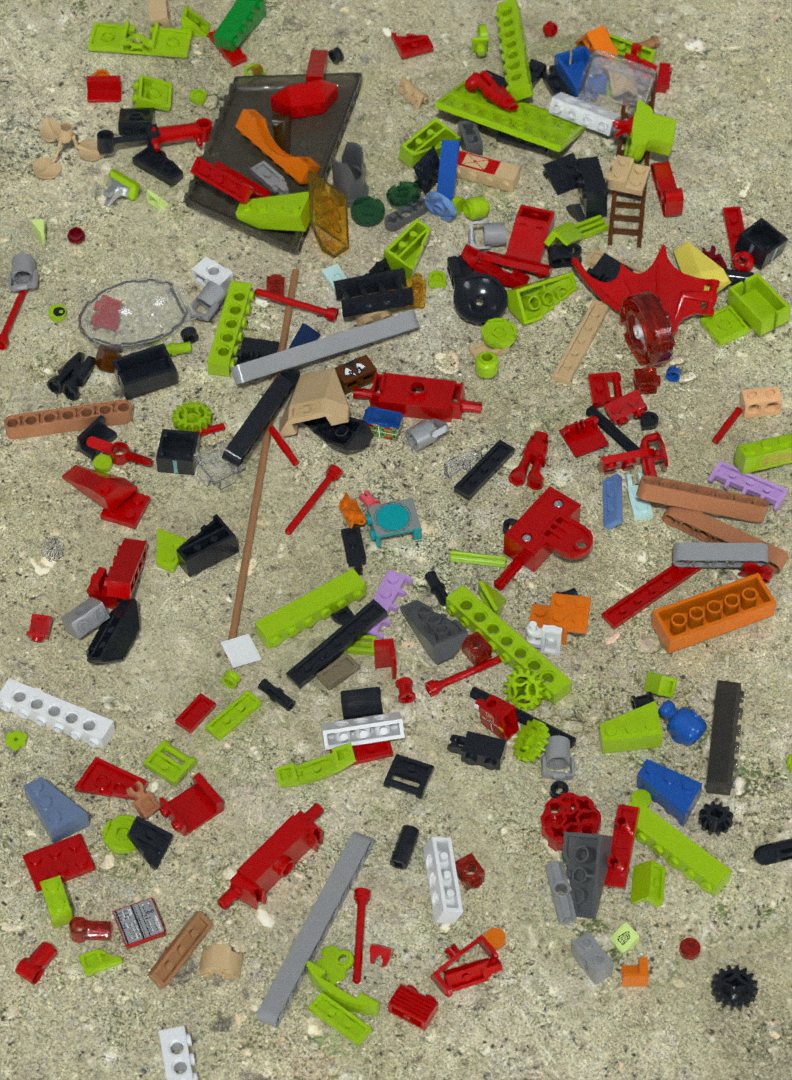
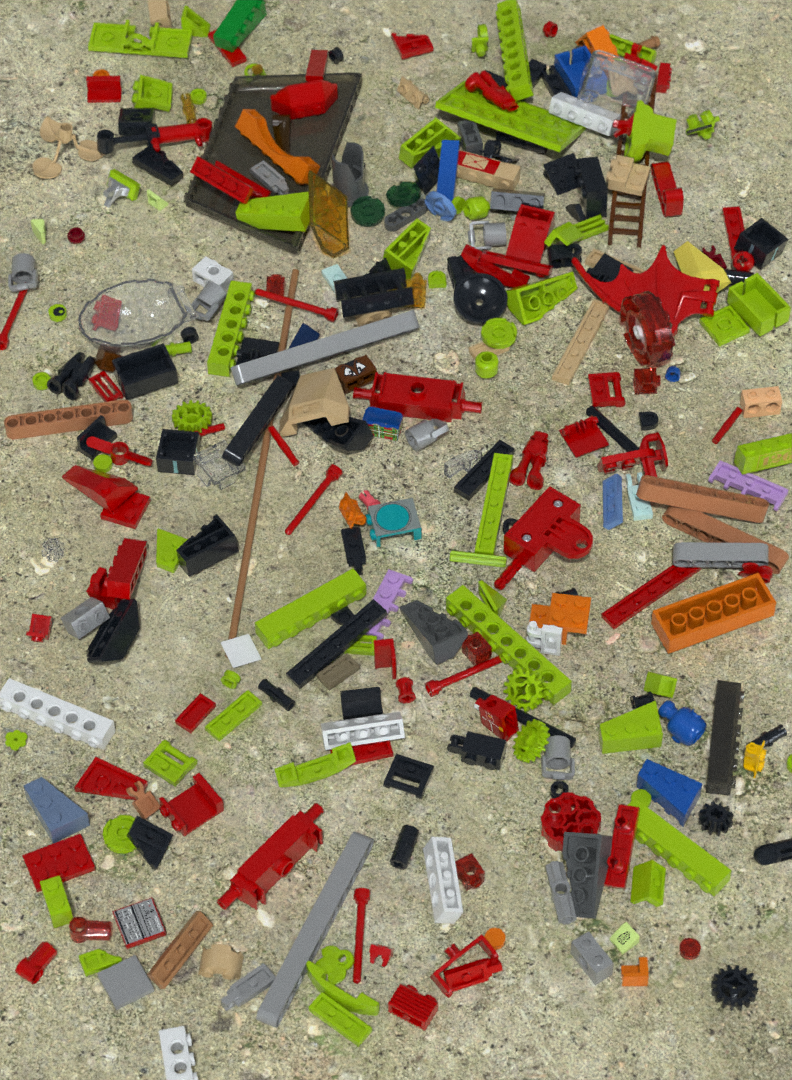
black axle [424,571,448,606] -> none
red bracket [604,389,647,426] -> none
none -> lime tile [32,372,50,390]
none -> red tile [88,371,124,402]
none -> light grey tile [97,955,154,1010]
none -> clear yellow pin [180,93,197,123]
none -> light grey hinge [221,963,276,1011]
none -> lime plate [475,453,513,555]
none -> black hinge [479,140,520,163]
none -> brick [490,188,546,211]
none -> lime hips [686,110,720,140]
none -> yellow hinge [743,741,767,778]
none -> black pin [747,724,787,748]

